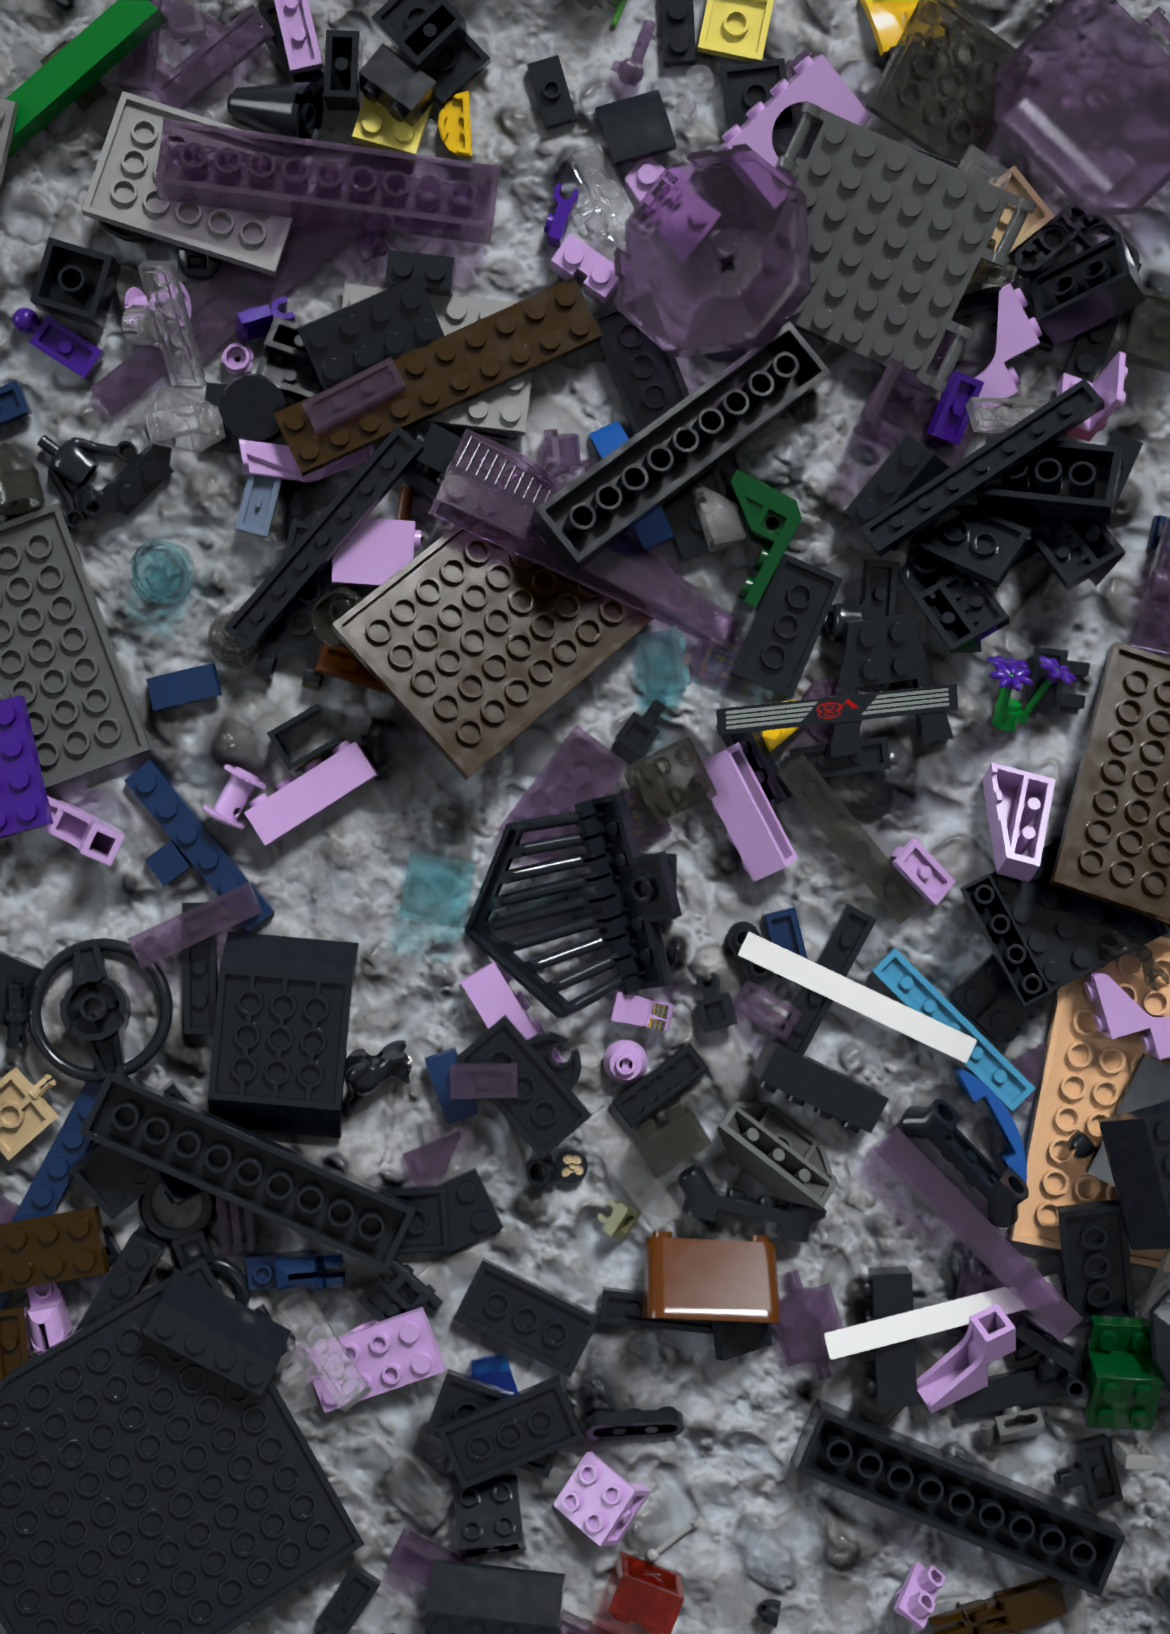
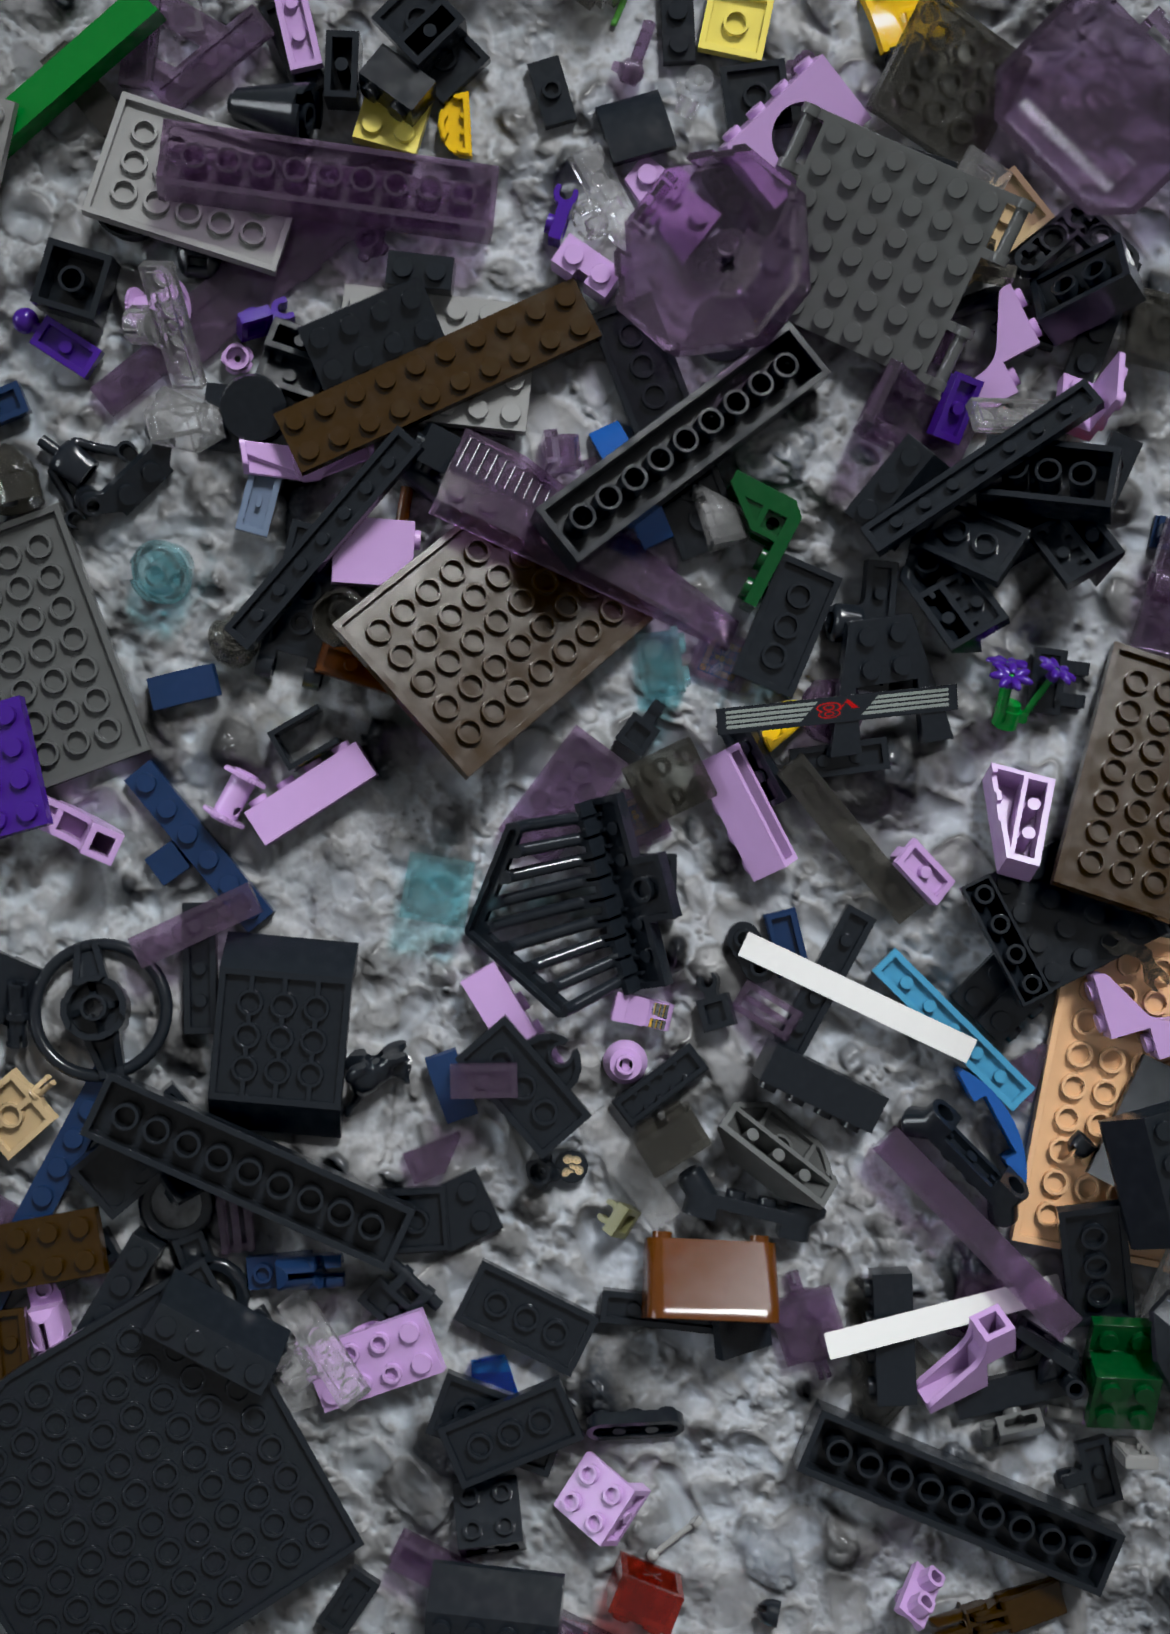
clear purple tile [301,357,407,435] -> none

